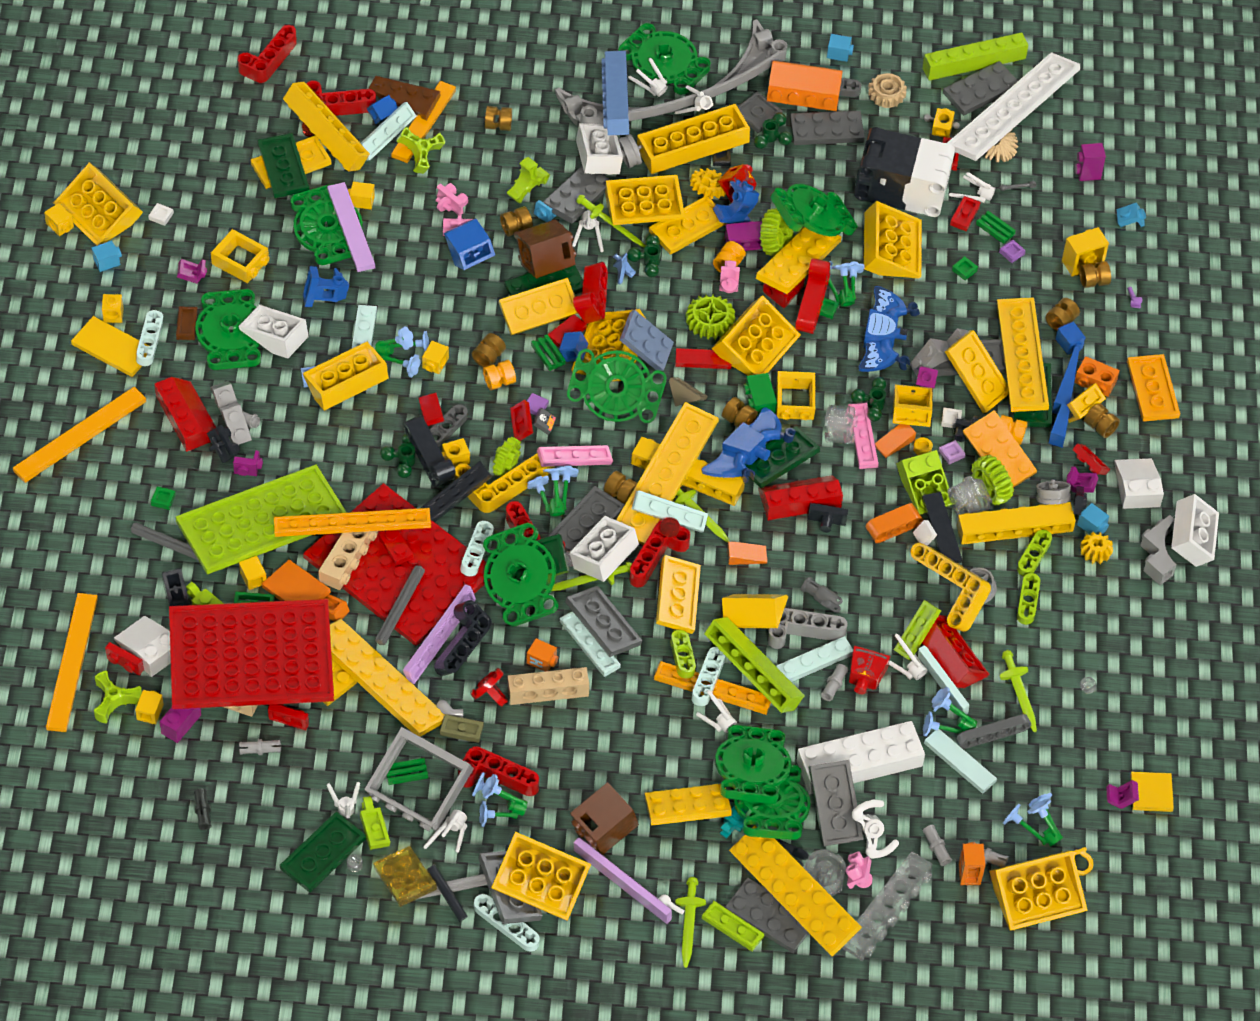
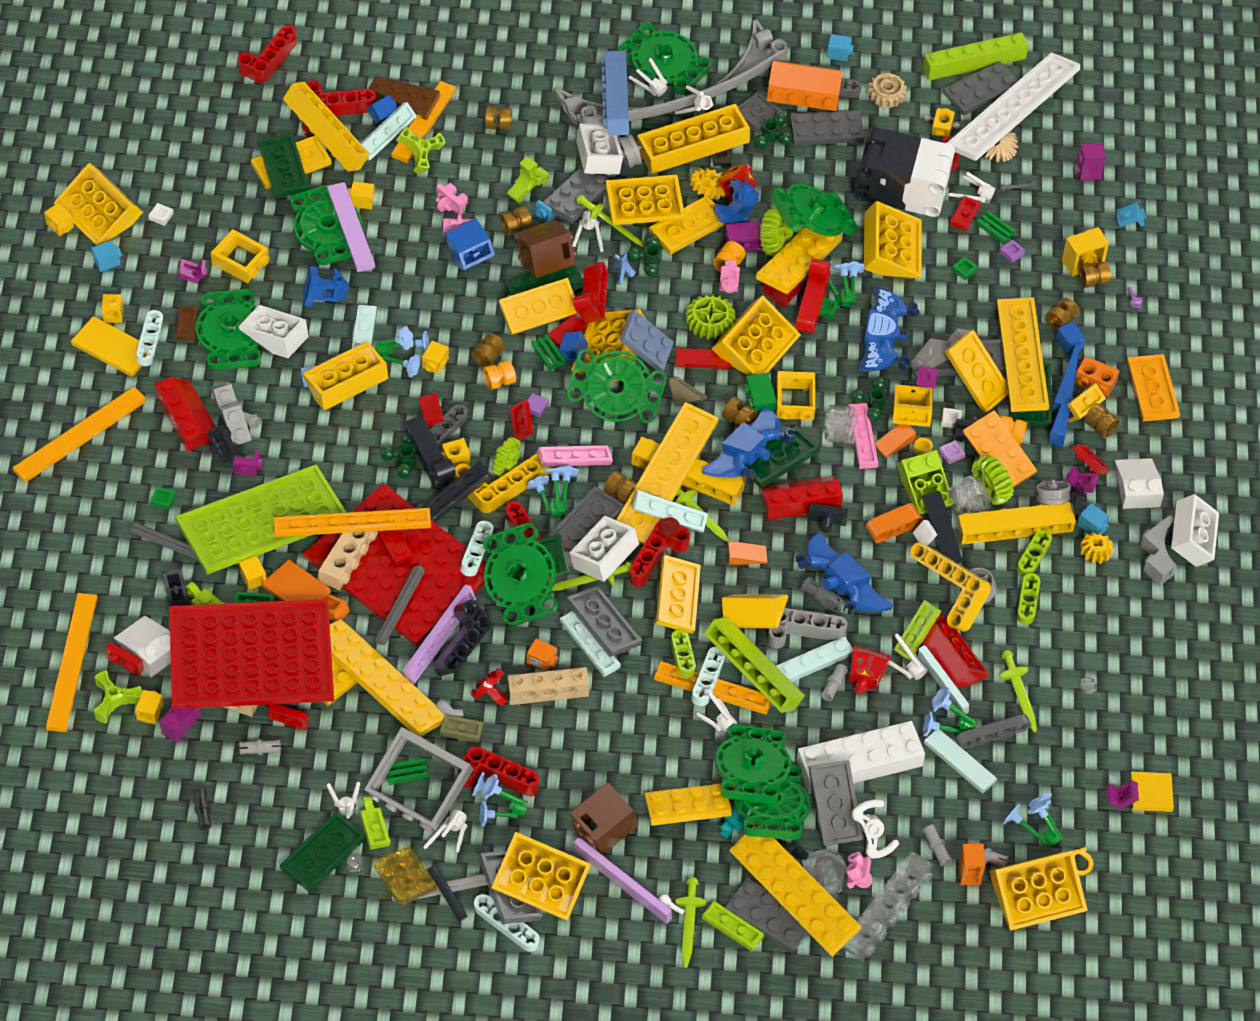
dark grey tile [533,408,556,435] -> none
none -> blue torso [796,533,893,616]

